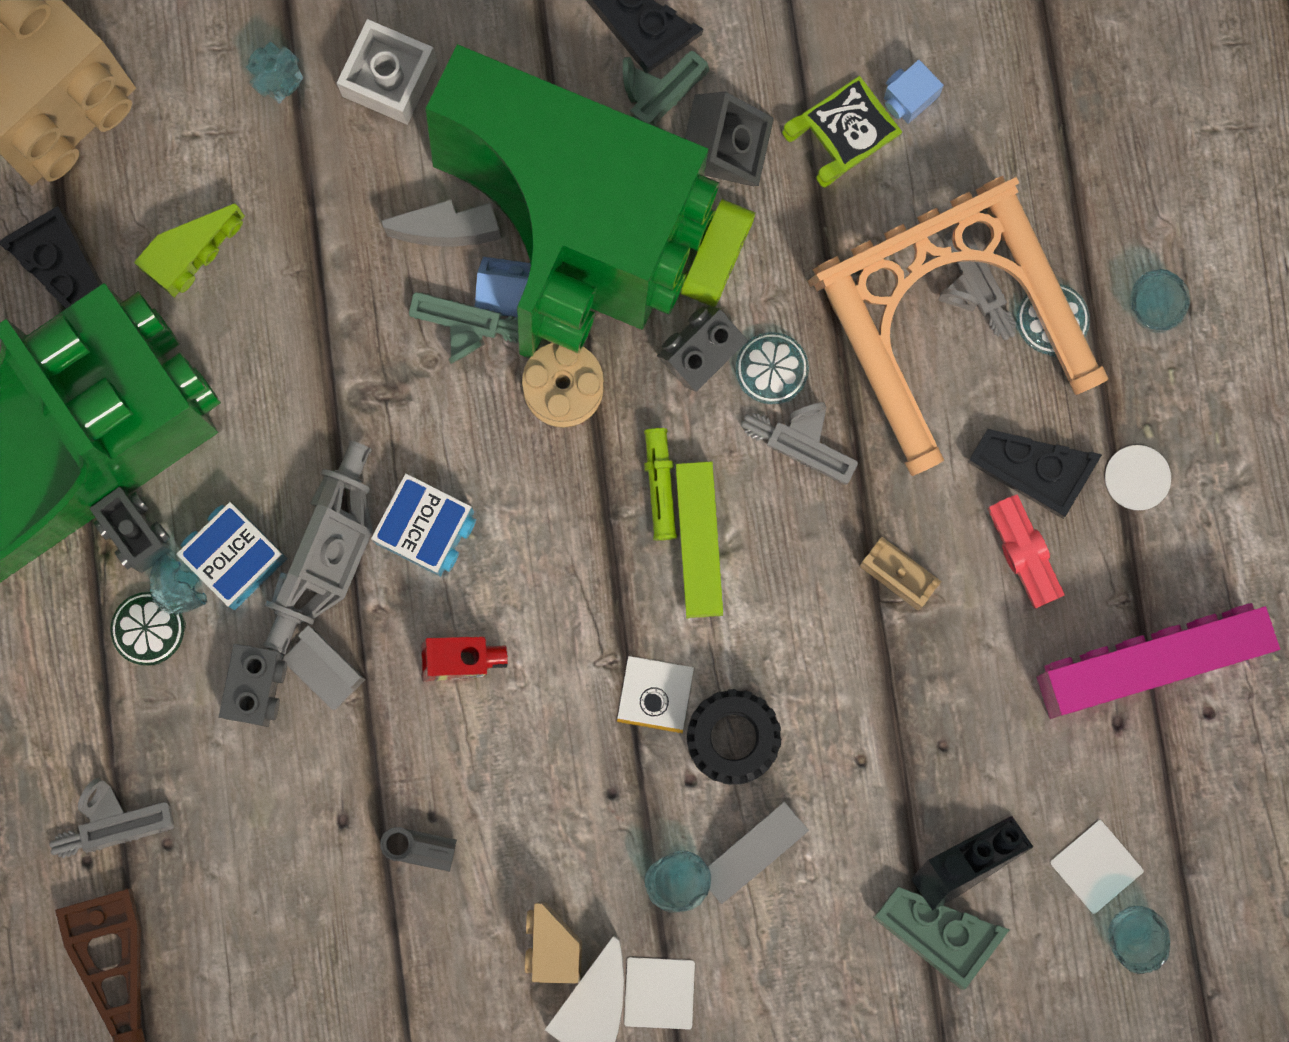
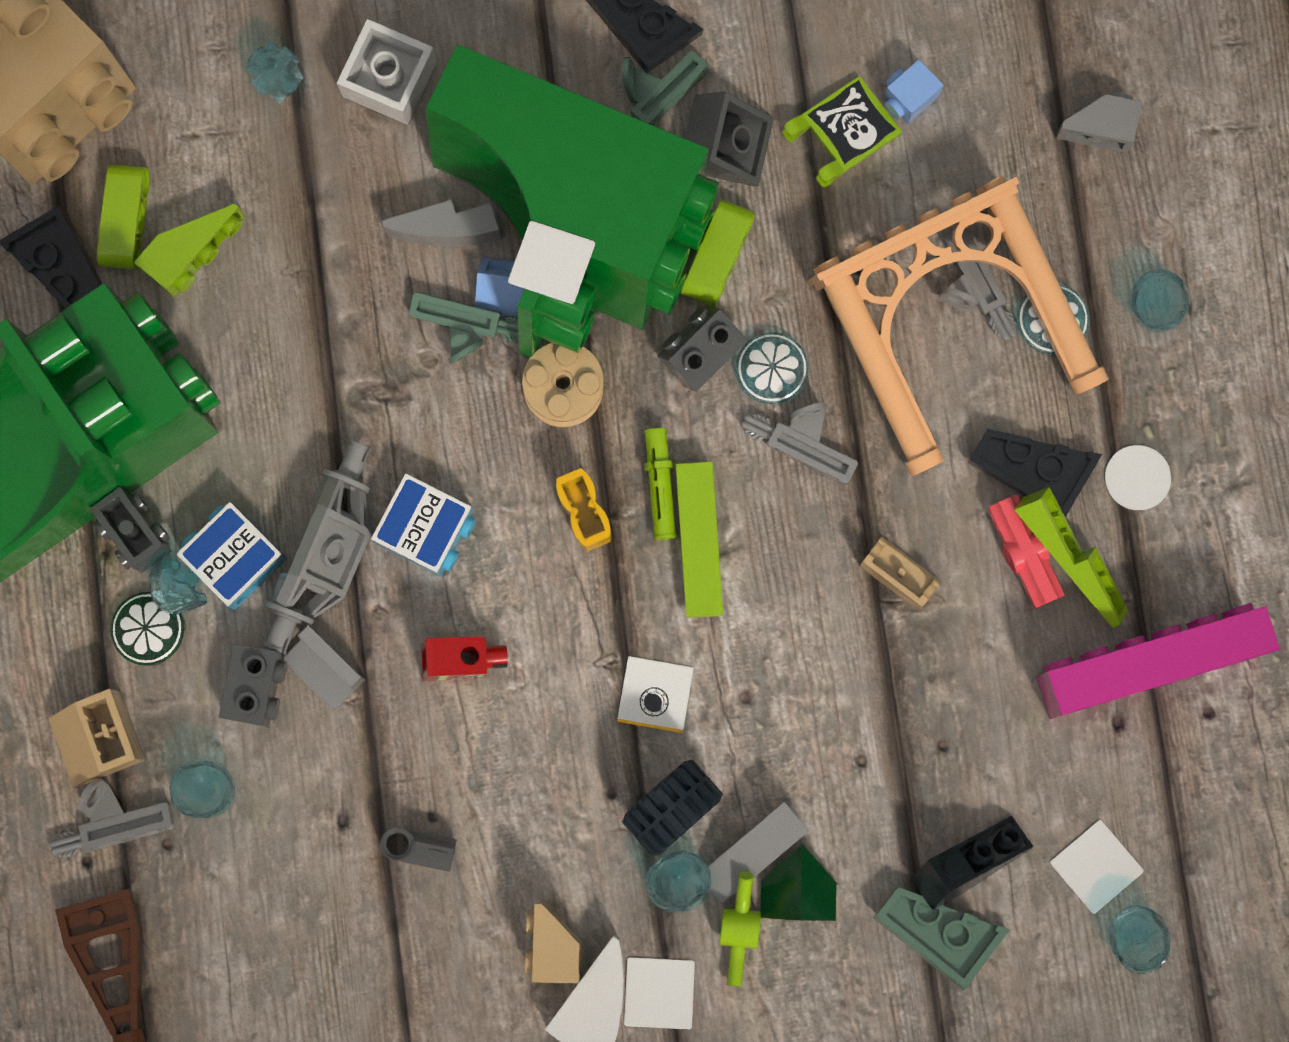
black tyre [687,689,782,785] -> none
none -> tan slope [48,689,145,788]
none -> lime beam [97,164,150,270]
none -> clear light blue hair [169,759,236,818]
none -> white sticker [508,221,595,304]
none -> yellow brick [556,468,611,552]
none -> black wheel [622,759,723,857]
none -> lime piece [719,871,761,987]
none -> dark green slope [760,844,837,921]
none -> lime slope [1014,487,1129,628]
none -> light grey slope [1056,92,1142,153]

